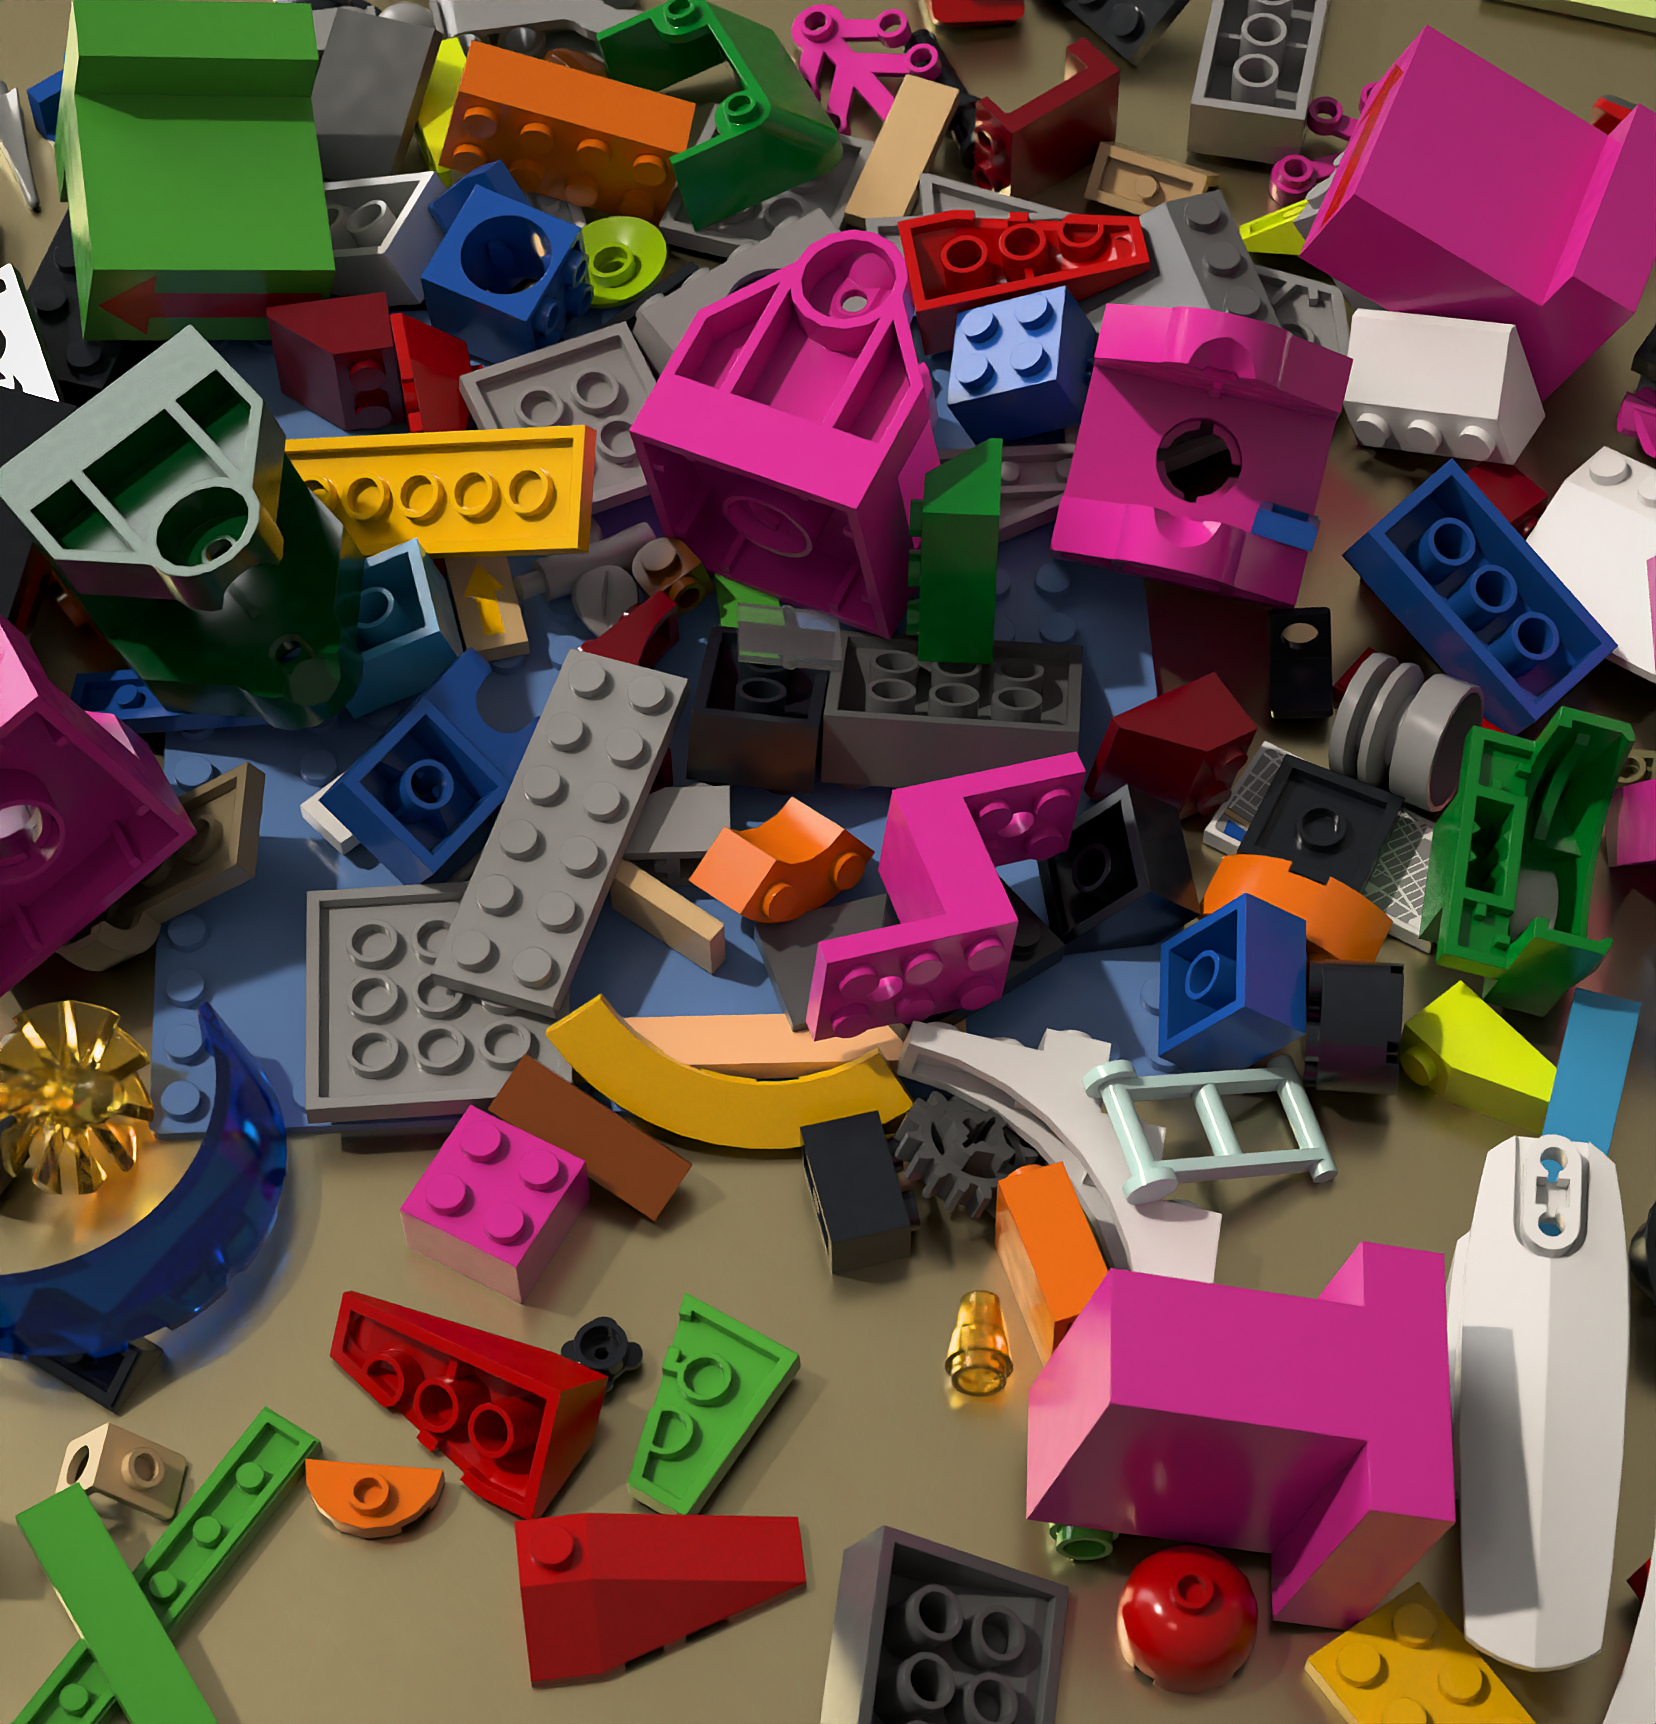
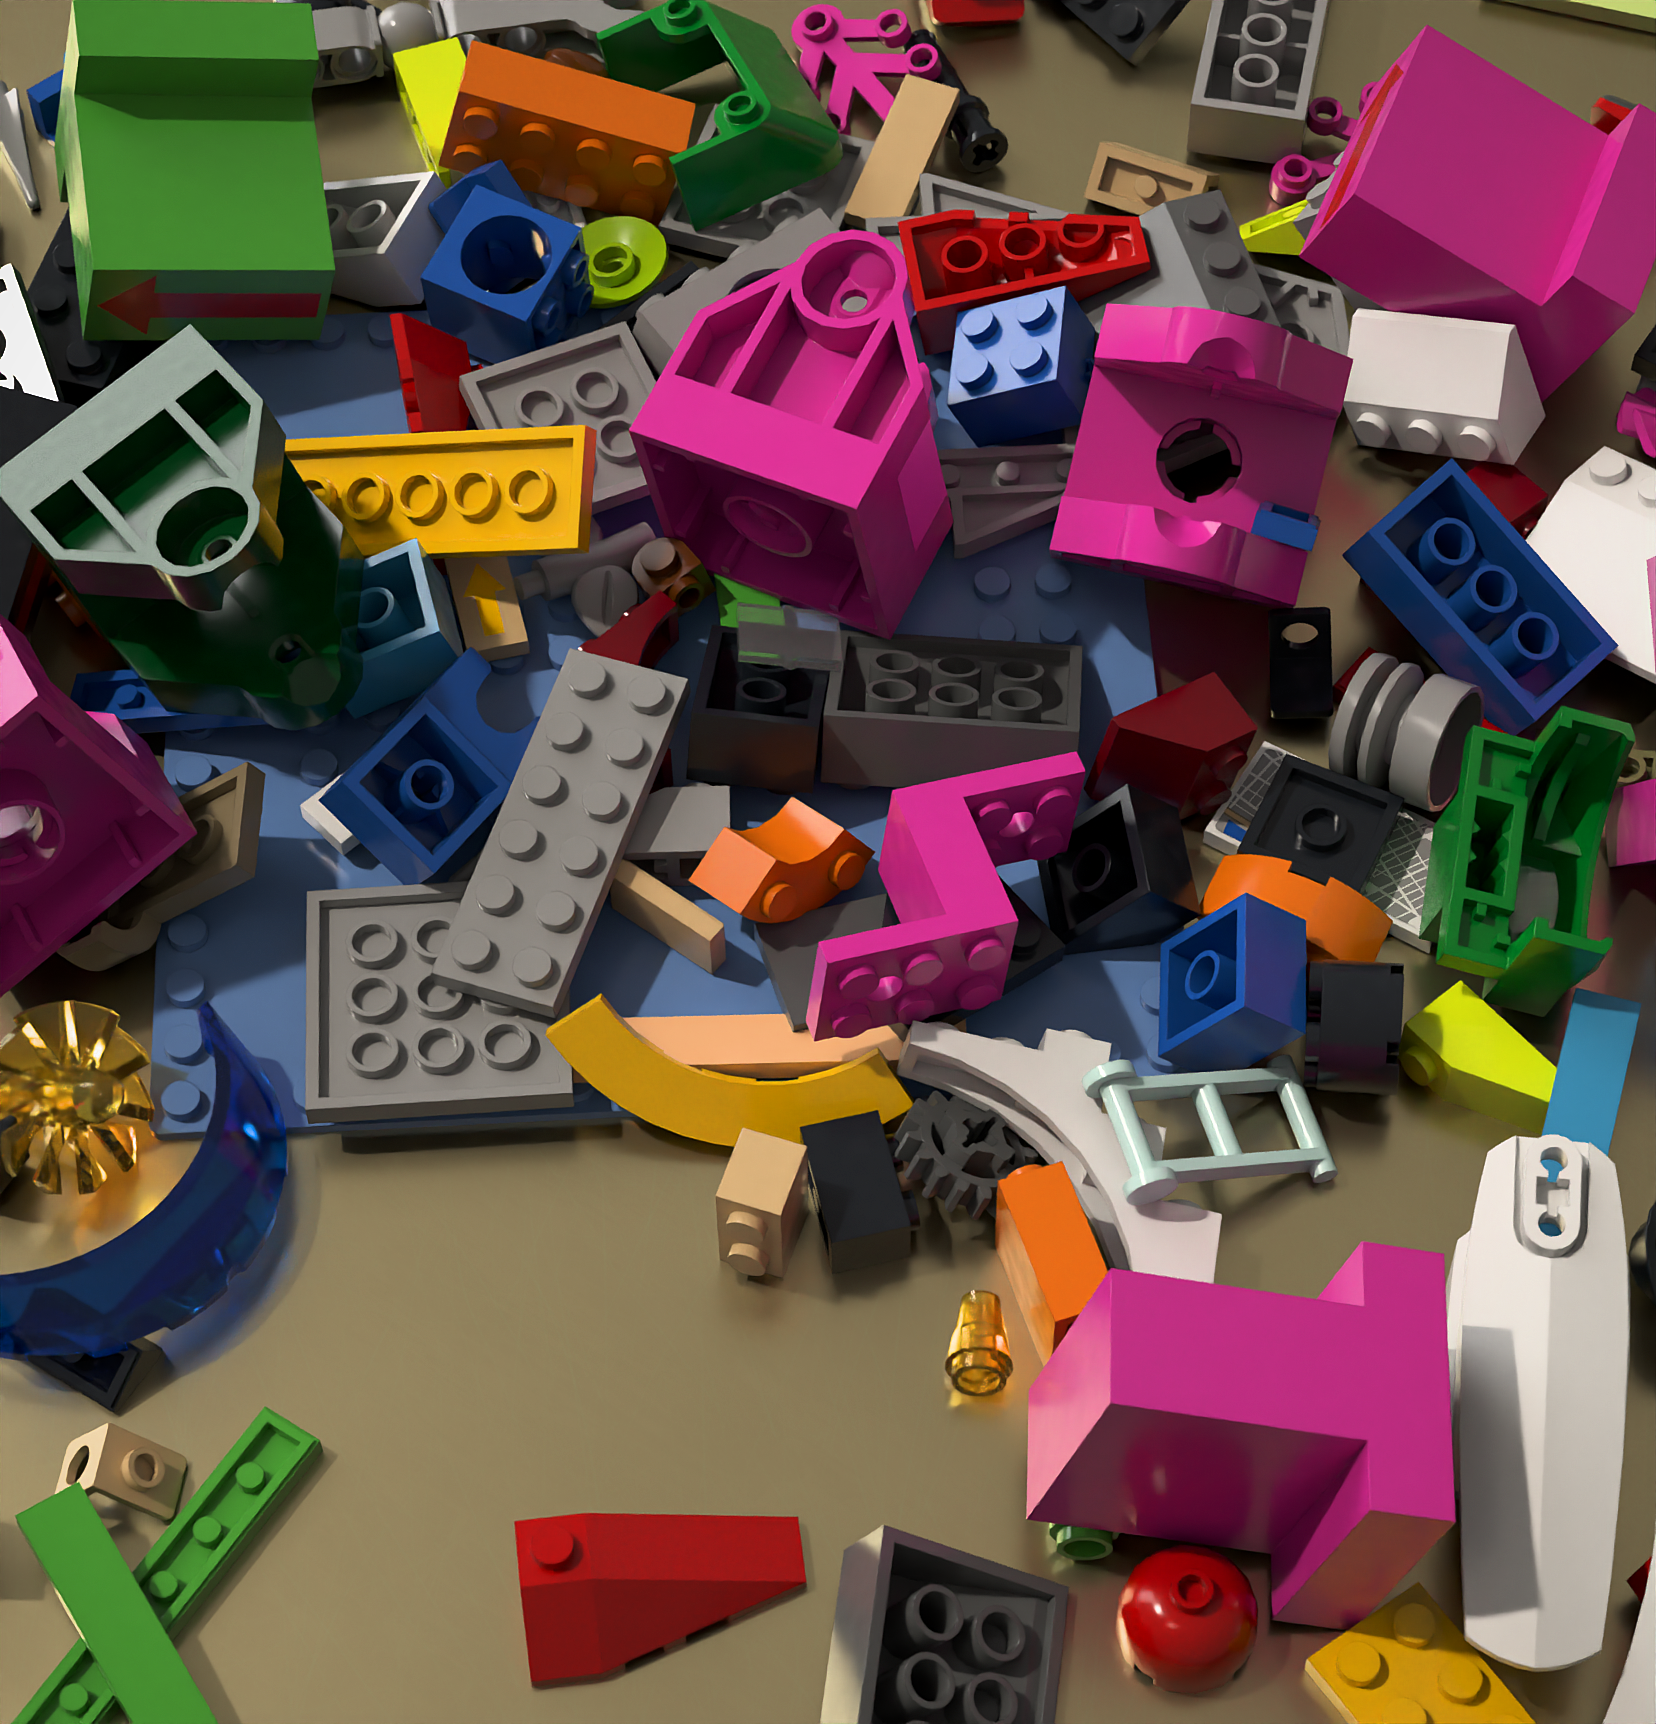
dark red slope [266,292,405,431] -> none
orange plate [305,1459,445,1538] -> none
dark grey tile [311,7,443,182] -> none
red wedge [329,1290,608,1519] -> none
dark pink brick [399,1105,591,1304] -> none
dark orange tile [488,1053,692,1221] -> none
black plate [561,1317,643,1393] -> none
bright green wing [627,1292,801,1515] -> none
green slope [906,438,1003,664] -> none
dark red panel [973,37,1120,201] -> none
none -> tan brick [715,1127,809,1278]

